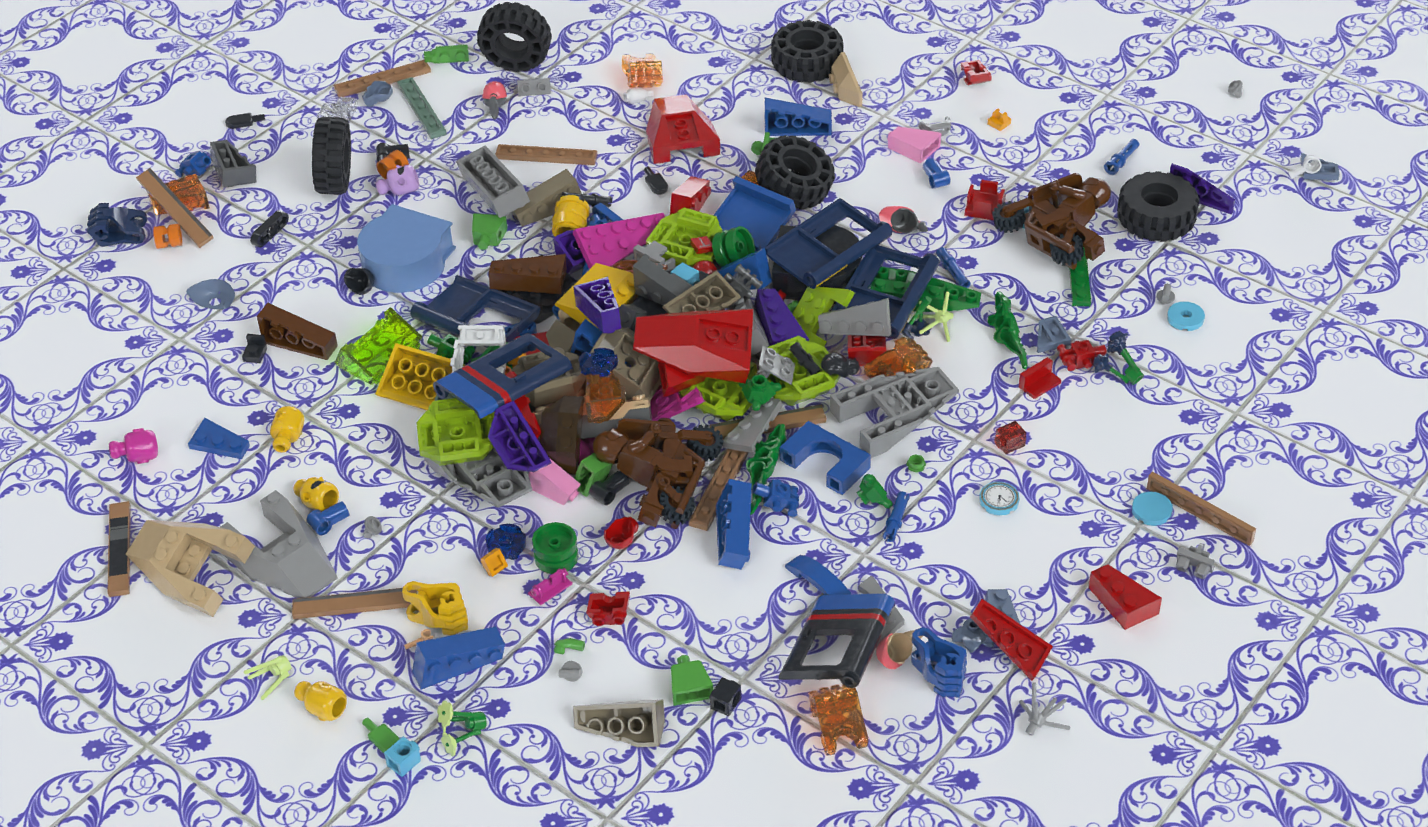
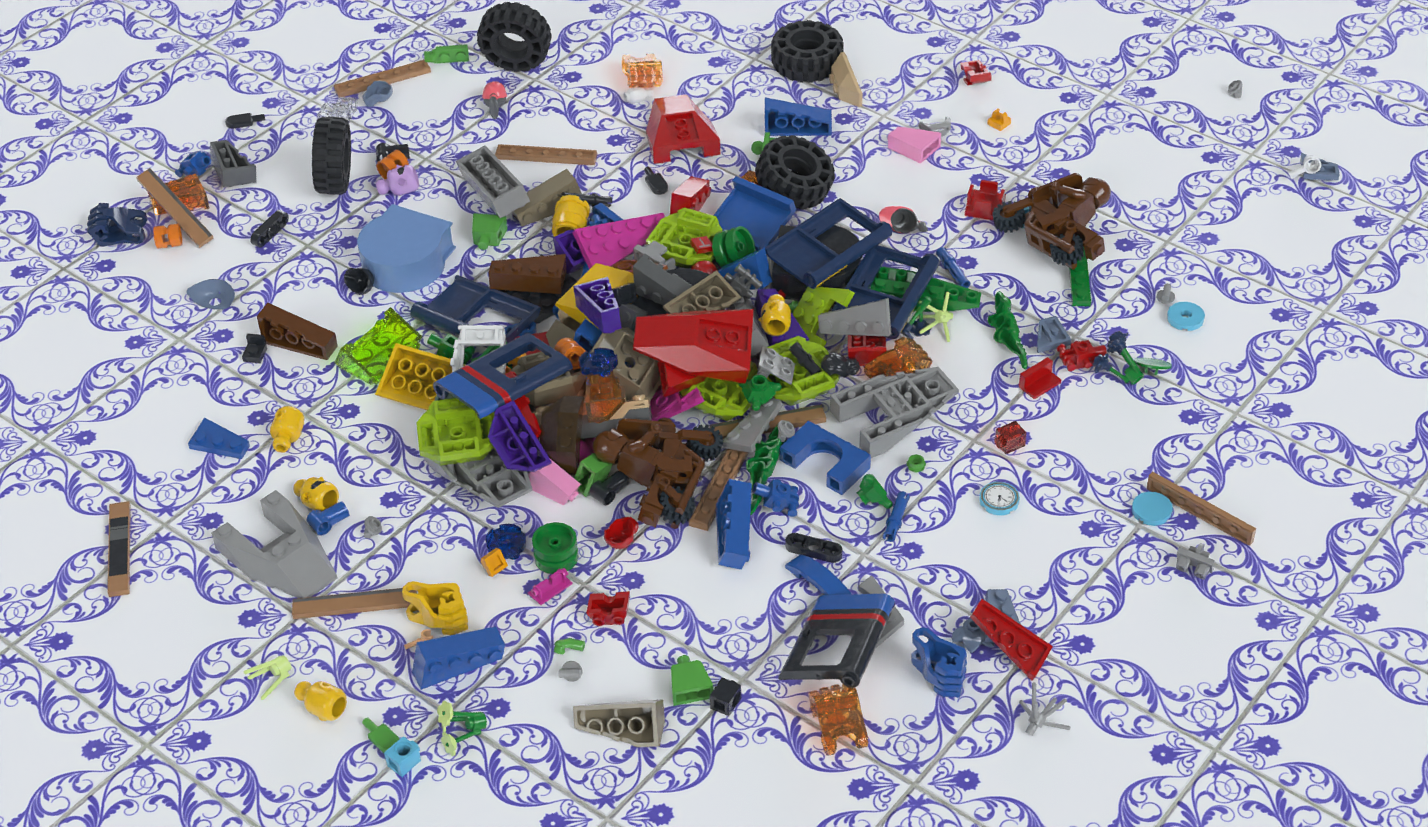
dark pink piece [109,428,158,464] -> none
tan wedge [126,520,255,617] -> none
sand green tile [397,77,447,139] -> none
light grey hinge [517,78,551,96] -> none
medium azure brick [670,262,700,286] -> none
tan hair [876,630,923,670] -> none
blue piece [923,158,951,189] -> none
red wedge [1088,564,1162,630] -> none
blue pin [1104,139,1140,175] -> none
black tyre [1117,171,1199,242] -> none
dark purple wedge [1170,163,1235,215] -> none
none -> orange wheel [554,338,587,370]
none -> black tile [612,283,637,307]
none -> yellow piece [759,294,791,336]
none -> light grey plate [777,420,795,442]
none -> black beam [785,533,842,563]
none -> piece [1134,358,1172,375]

